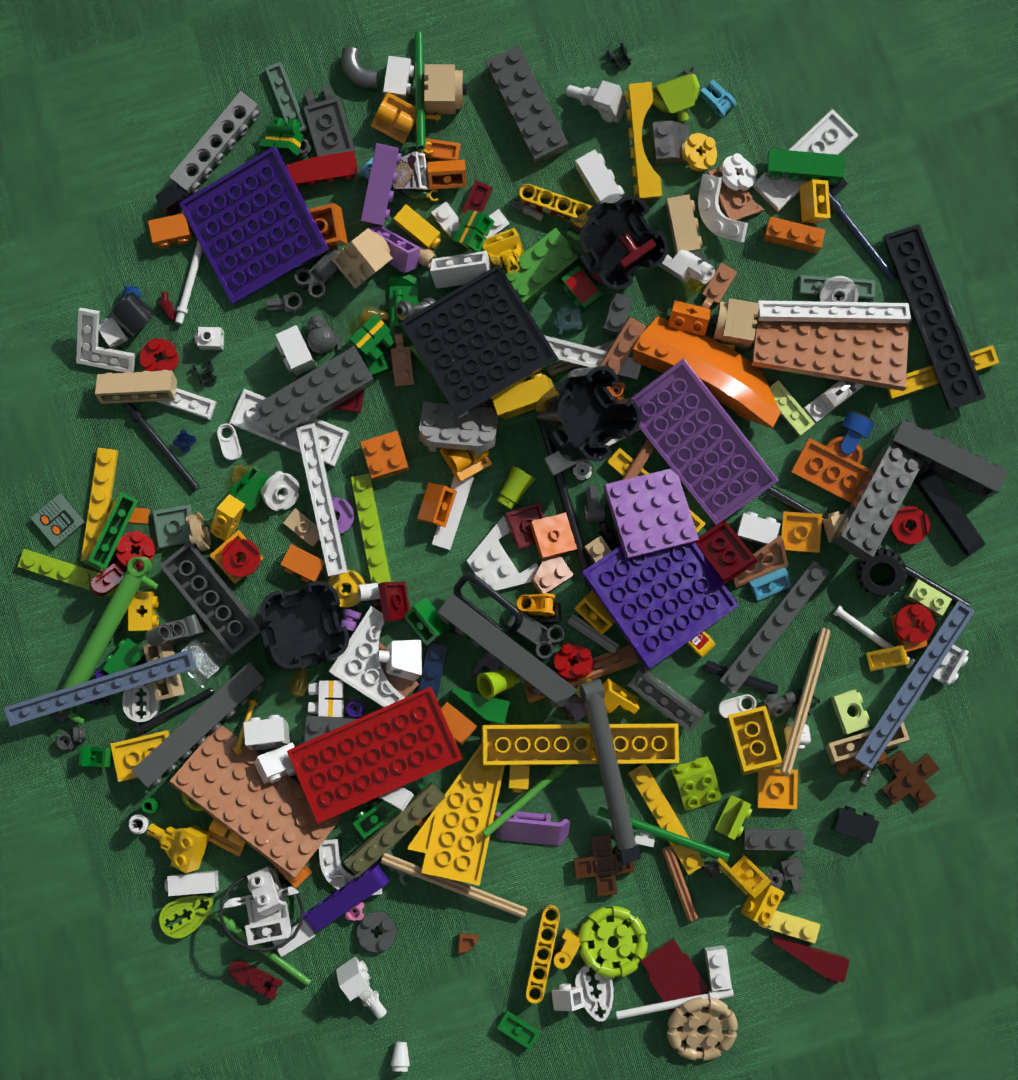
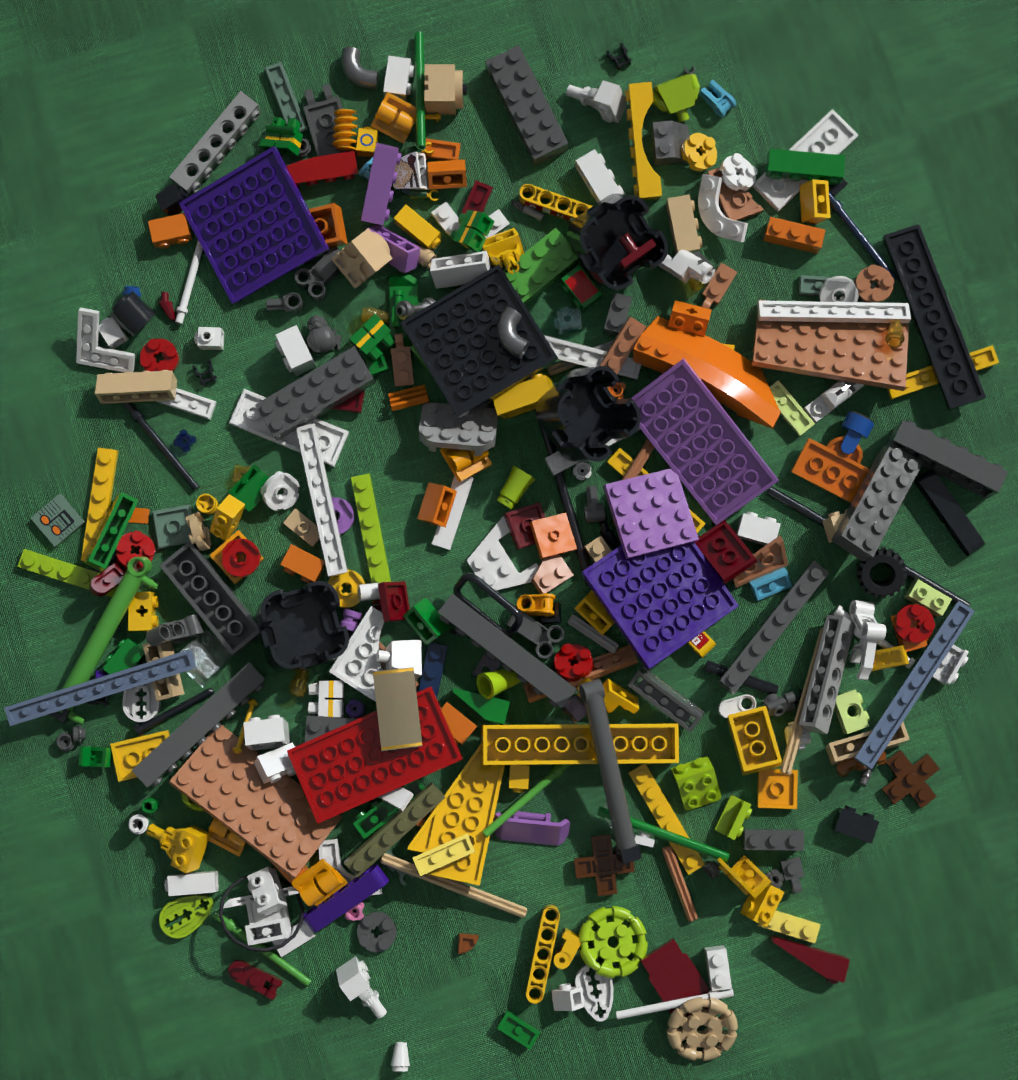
white piece [217,423,242,461] -> none
orange brick [361,431,409,481] -> none
tan piece [711,298,760,349] -> none
light orange plate [781,511,822,553] -> none
red plate [890,506,930,545] -> none
none -> yellow wheel [196,494,219,515]
none -> light orange plate [292,859,348,906]
none -> light orange piece [332,109,358,151]
none -> yellow brick [356,127,379,158]
none -> dark tan slope [373,667,423,751]
none -> orange tile [388,384,429,411]
none -> light yellow plate [412,834,475,877]
none -> flat silver cylinder [497,307,529,358]
none -> light grey brick [799,615,855,734]
none -> white piece [849,600,886,680]
none -> nougat plate [855,265,894,303]
none -> clear yellow cone [885,319,905,348]

